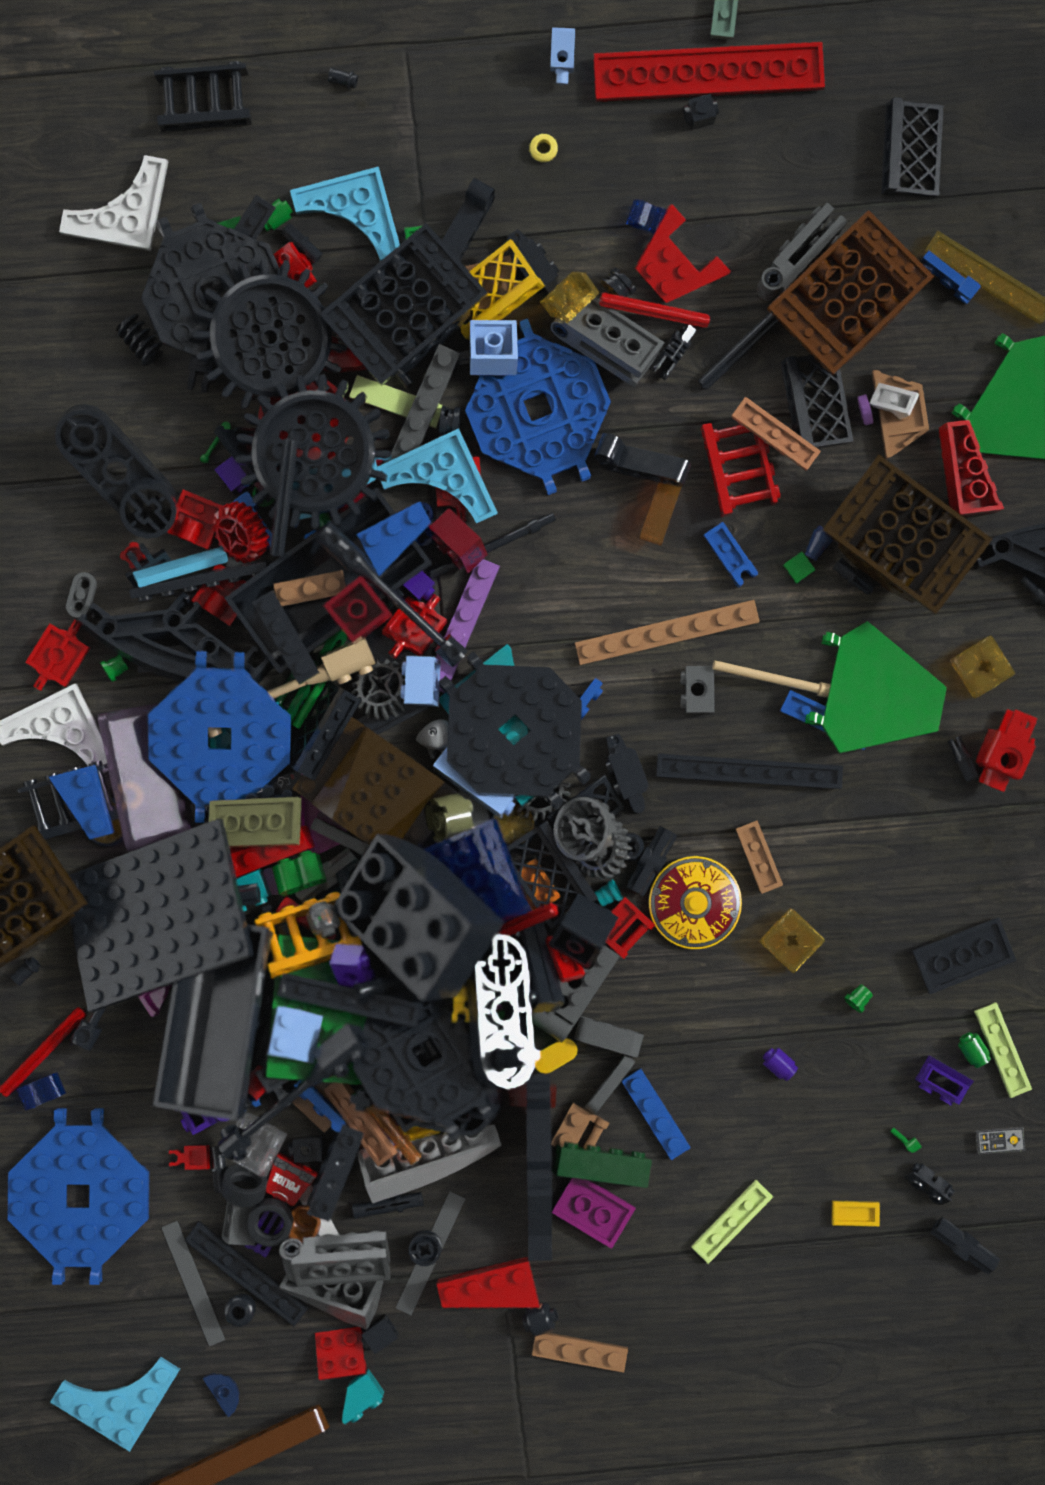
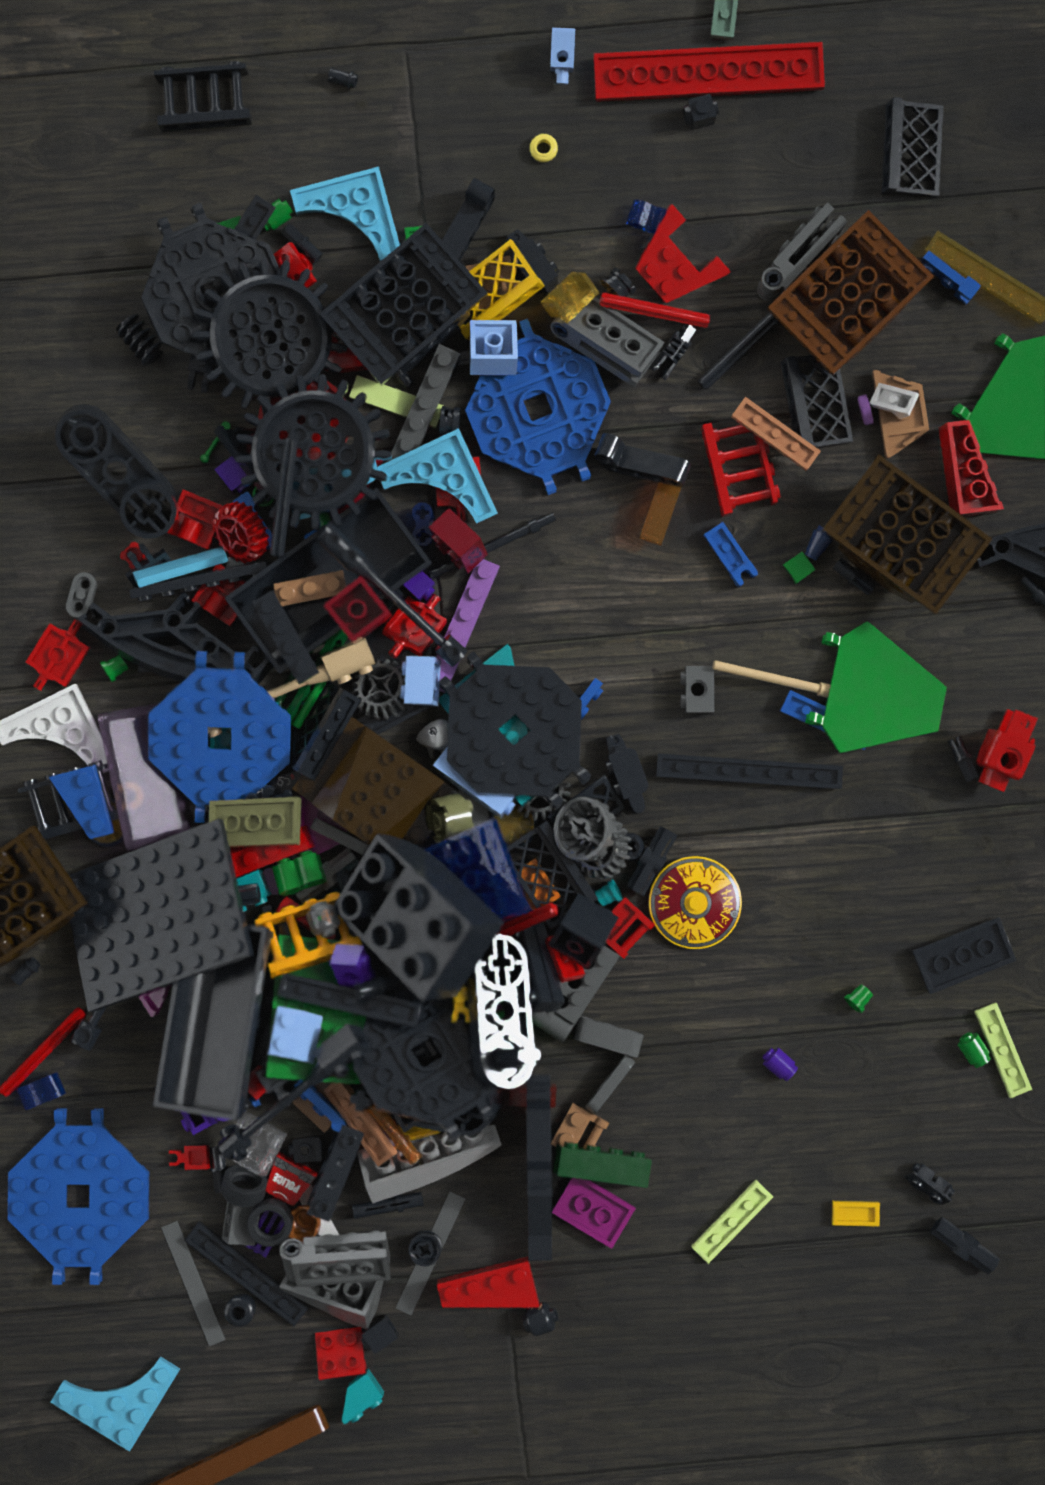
white plate [59,155,168,251] -> none
dark blue plate [203,1373,239,1418] -> none
blue wing [357,502,431,577] -> none
medium nougat plate [532,1333,628,1372] -> none
yellow tile [534,1038,577,1073] -> none
medium nougat plate [575,600,760,666] -> none
blue plate [622,1068,691,1160] -> none
medium nougat plate [735,820,783,894] -> none
clear yellow brick [760,908,825,973] -> none
green hand [890,1127,921,1153] -> none
dark purple window [915,1056,974,1106] -> none
clear yellow brick [950,635,1015,698] -> none
tile [975,1126,1025,1155] -> none

